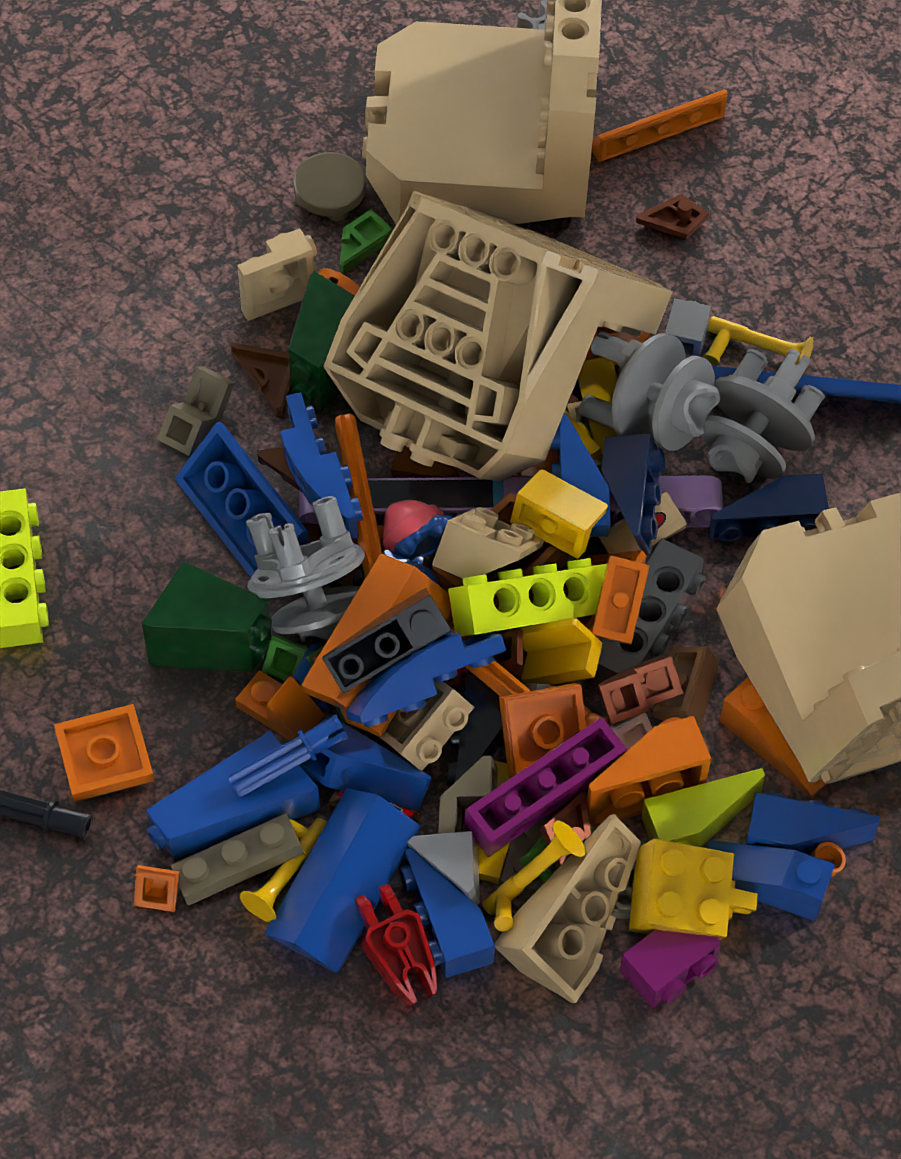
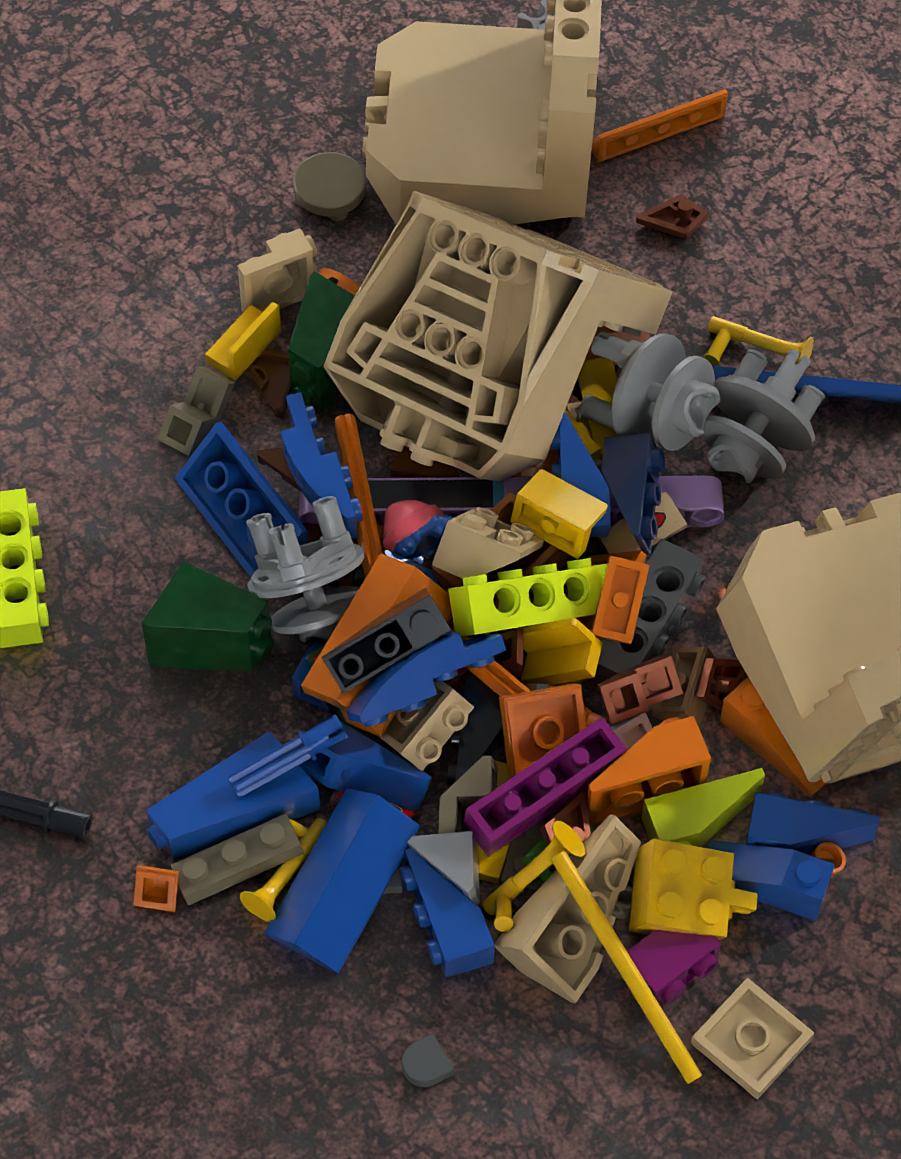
orange plate [54,704,154,802] -> none
orange slope [235,670,325,741] -> none
bright green slope [262,634,308,681] -> none
bright green tile [339,209,393,274] -> none
red hinge [354,884,437,1007] -> none
light grey brick [665,298,711,358] -> none
dark blue slope [708,473,829,542] -> none
none -> yellow panel [205,302,281,381]
none -> dark grey tile [402,1033,454,1087]
none -> yellow piece [551,850,702,1084]
none -> tan plate [691,977,814,1100]
none -> copper piece [696,658,745,710]

